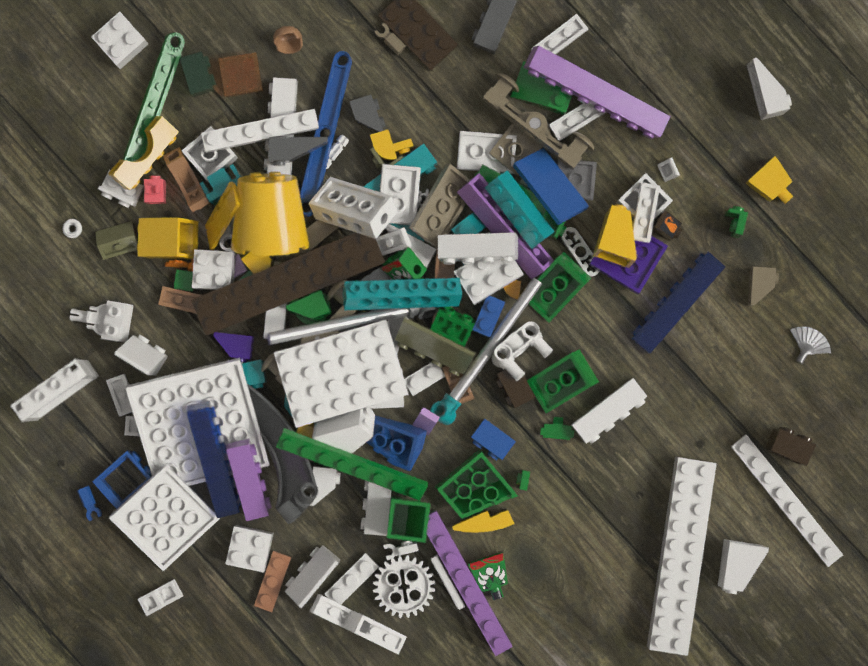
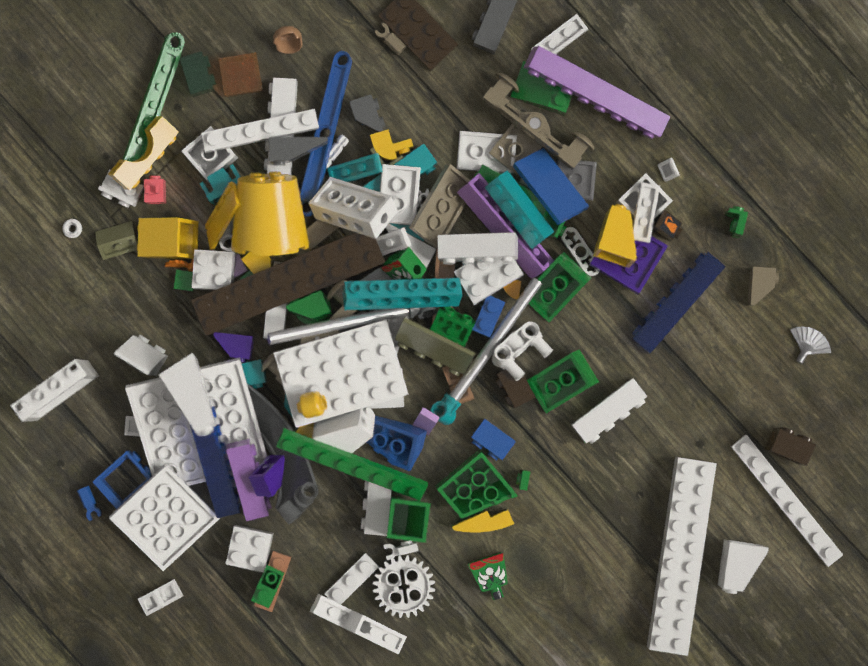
white brick [70,301,134,342] -> none
white brick [91,12,148,69] -> none
white plate [106,374,133,417] -> none
medium nougat plate [158,286,202,314] -> none
medium nougat arch [163,147,209,212] -> none
white slope [285,545,341,608] -> none
white slope [310,466,341,506] -> none
white plate [404,363,445,396] -> none
medium lavender brick [427,510,512,656] -> none
white tile [431,554,465,610] -> none
teal slope [451,212,486,235] -> none
green piece [540,417,574,440] -> none
white plate [549,103,606,141] -> none
yellow torso [746,156,793,204] -> none
white slope [747,58,792,120] -> none
none -> white slope [159,353,216,436]
none -> dark purple slope [248,455,285,497]
none -> green slope [251,565,285,609]
none -> yellow head [297,391,327,418]
none -> teal tile [327,153,383,182]

